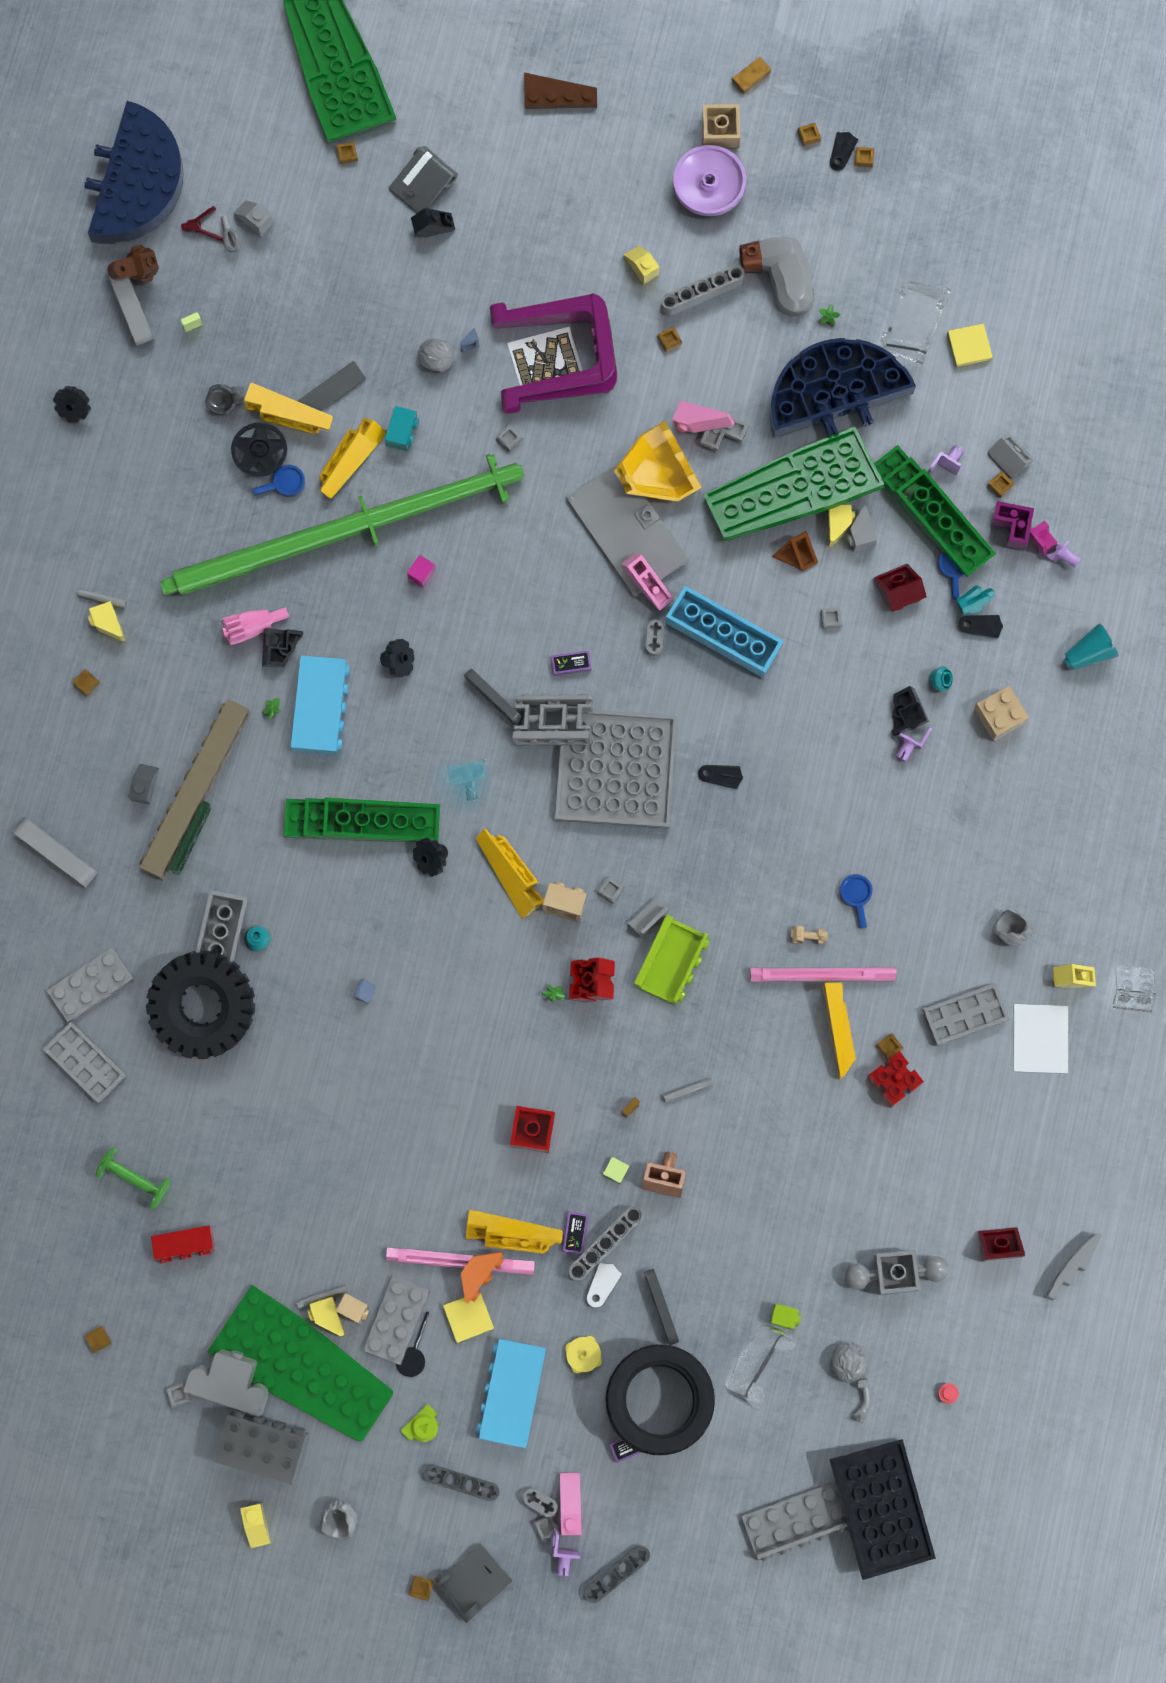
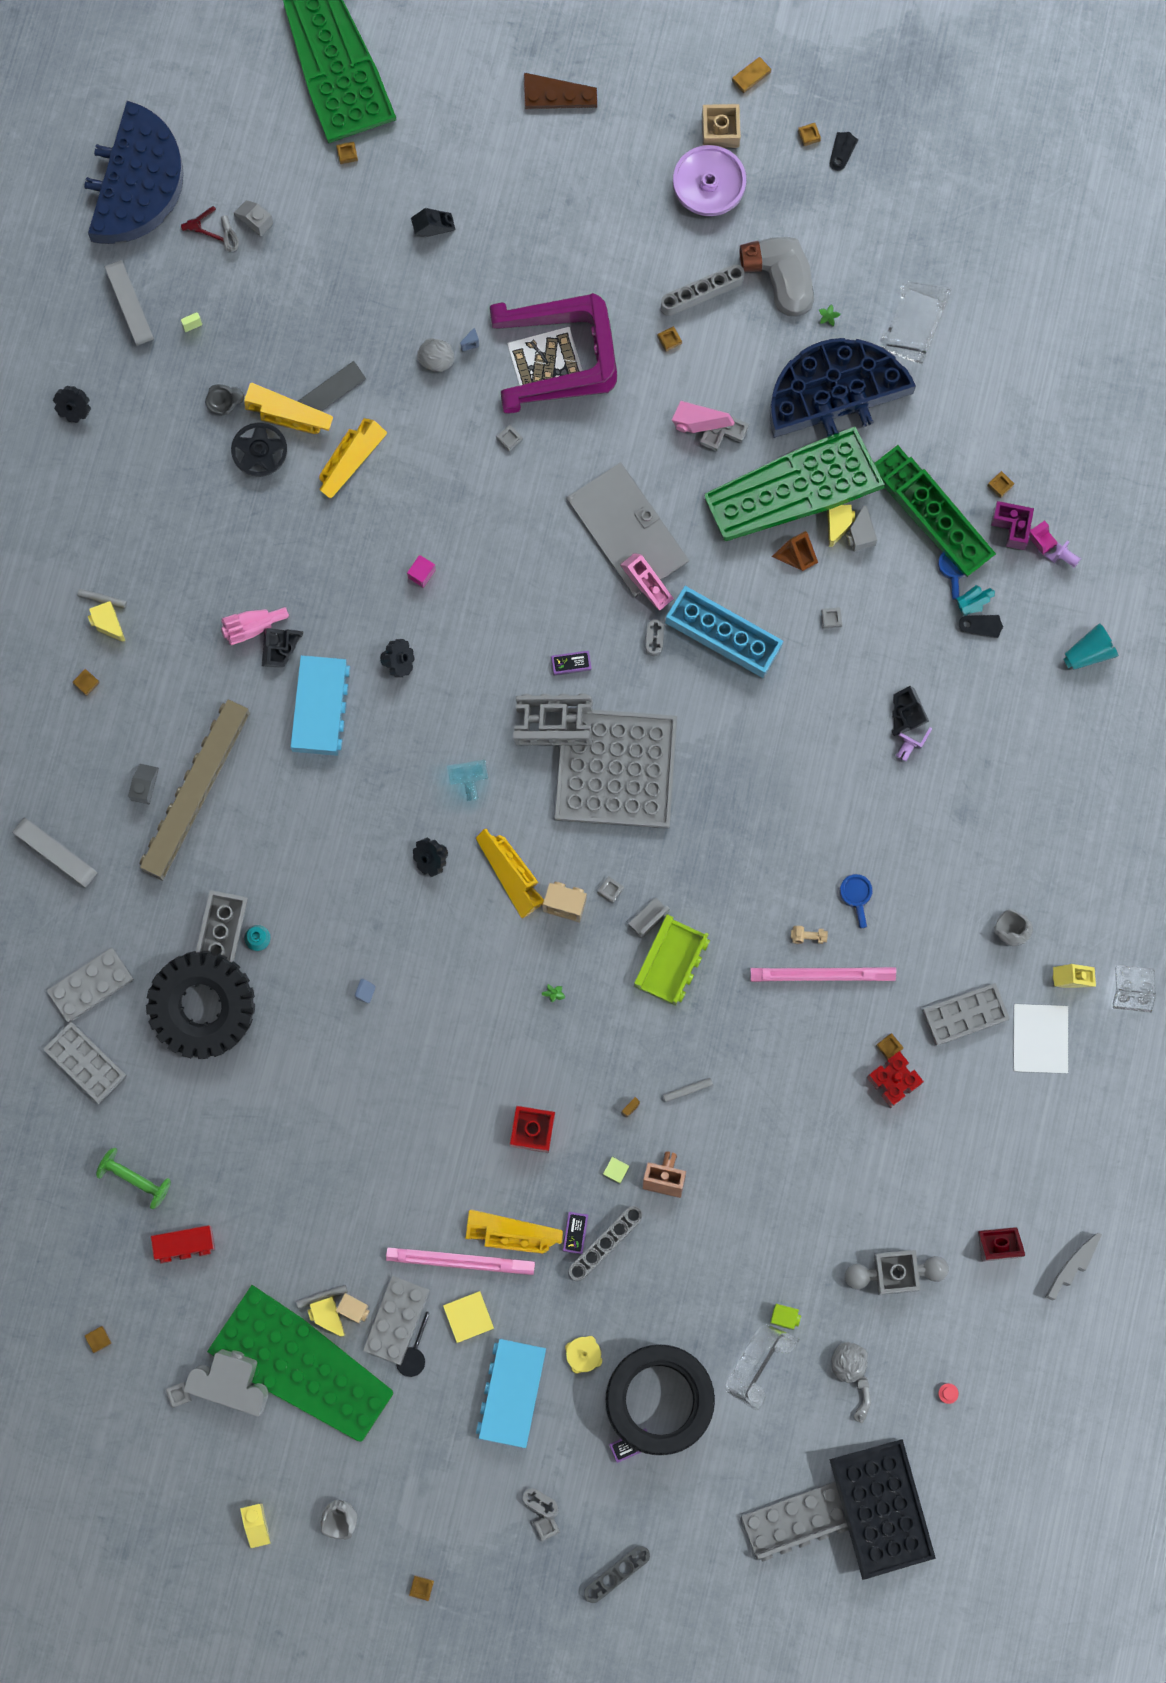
reddish brown piece [107,245,159,283] -> none
bright green piece [160,454,524,596] -> none
clear green tile [171,800,212,876] -> none
dark grey brick [214,1410,310,1485] -> none
blue piece [253,465,305,497] -> none
bright green plant [261,698,281,719] -> none
green slope [284,797,440,842] -> none
teal brick [385,406,419,452] -> none
dark grey door [389,146,458,212] -> none
lime piece [401,1404,438,1442] -> none
dark grey beam [424,1465,500,1501] -> none
dark grey door [434,1543,513,1623] -> none
orange slope [461,1251,504,1304] -> none
dark grey beam [464,669,523,726] -> none
lavender bracket [551,1528,580,1576] -> none
bright pink slope [560,1473,582,1535] -> none
red brick [569,957,615,1003] -> none
white piece [587,1263,622,1308] -> none
yellow panel [614,421,702,502] -> none
light yellow slope [623,245,659,285] -> none
dark grey beam [644,1269,679,1345] -> none
black piece [698,765,743,789] -> none
yellow wedge [823,983,856,1079] -> none
pearl gold tile [855,147,874,168] -> none
dark red slope [874,563,927,612] -> none
lavender bracket [928,445,964,475] -> none
teal cone [928,666,953,692] -> none
light yellow tile [947,324,993,367] -> none
tan brick [974,685,1029,741] -> none
light grey panel [988,434,1034,478] -> none

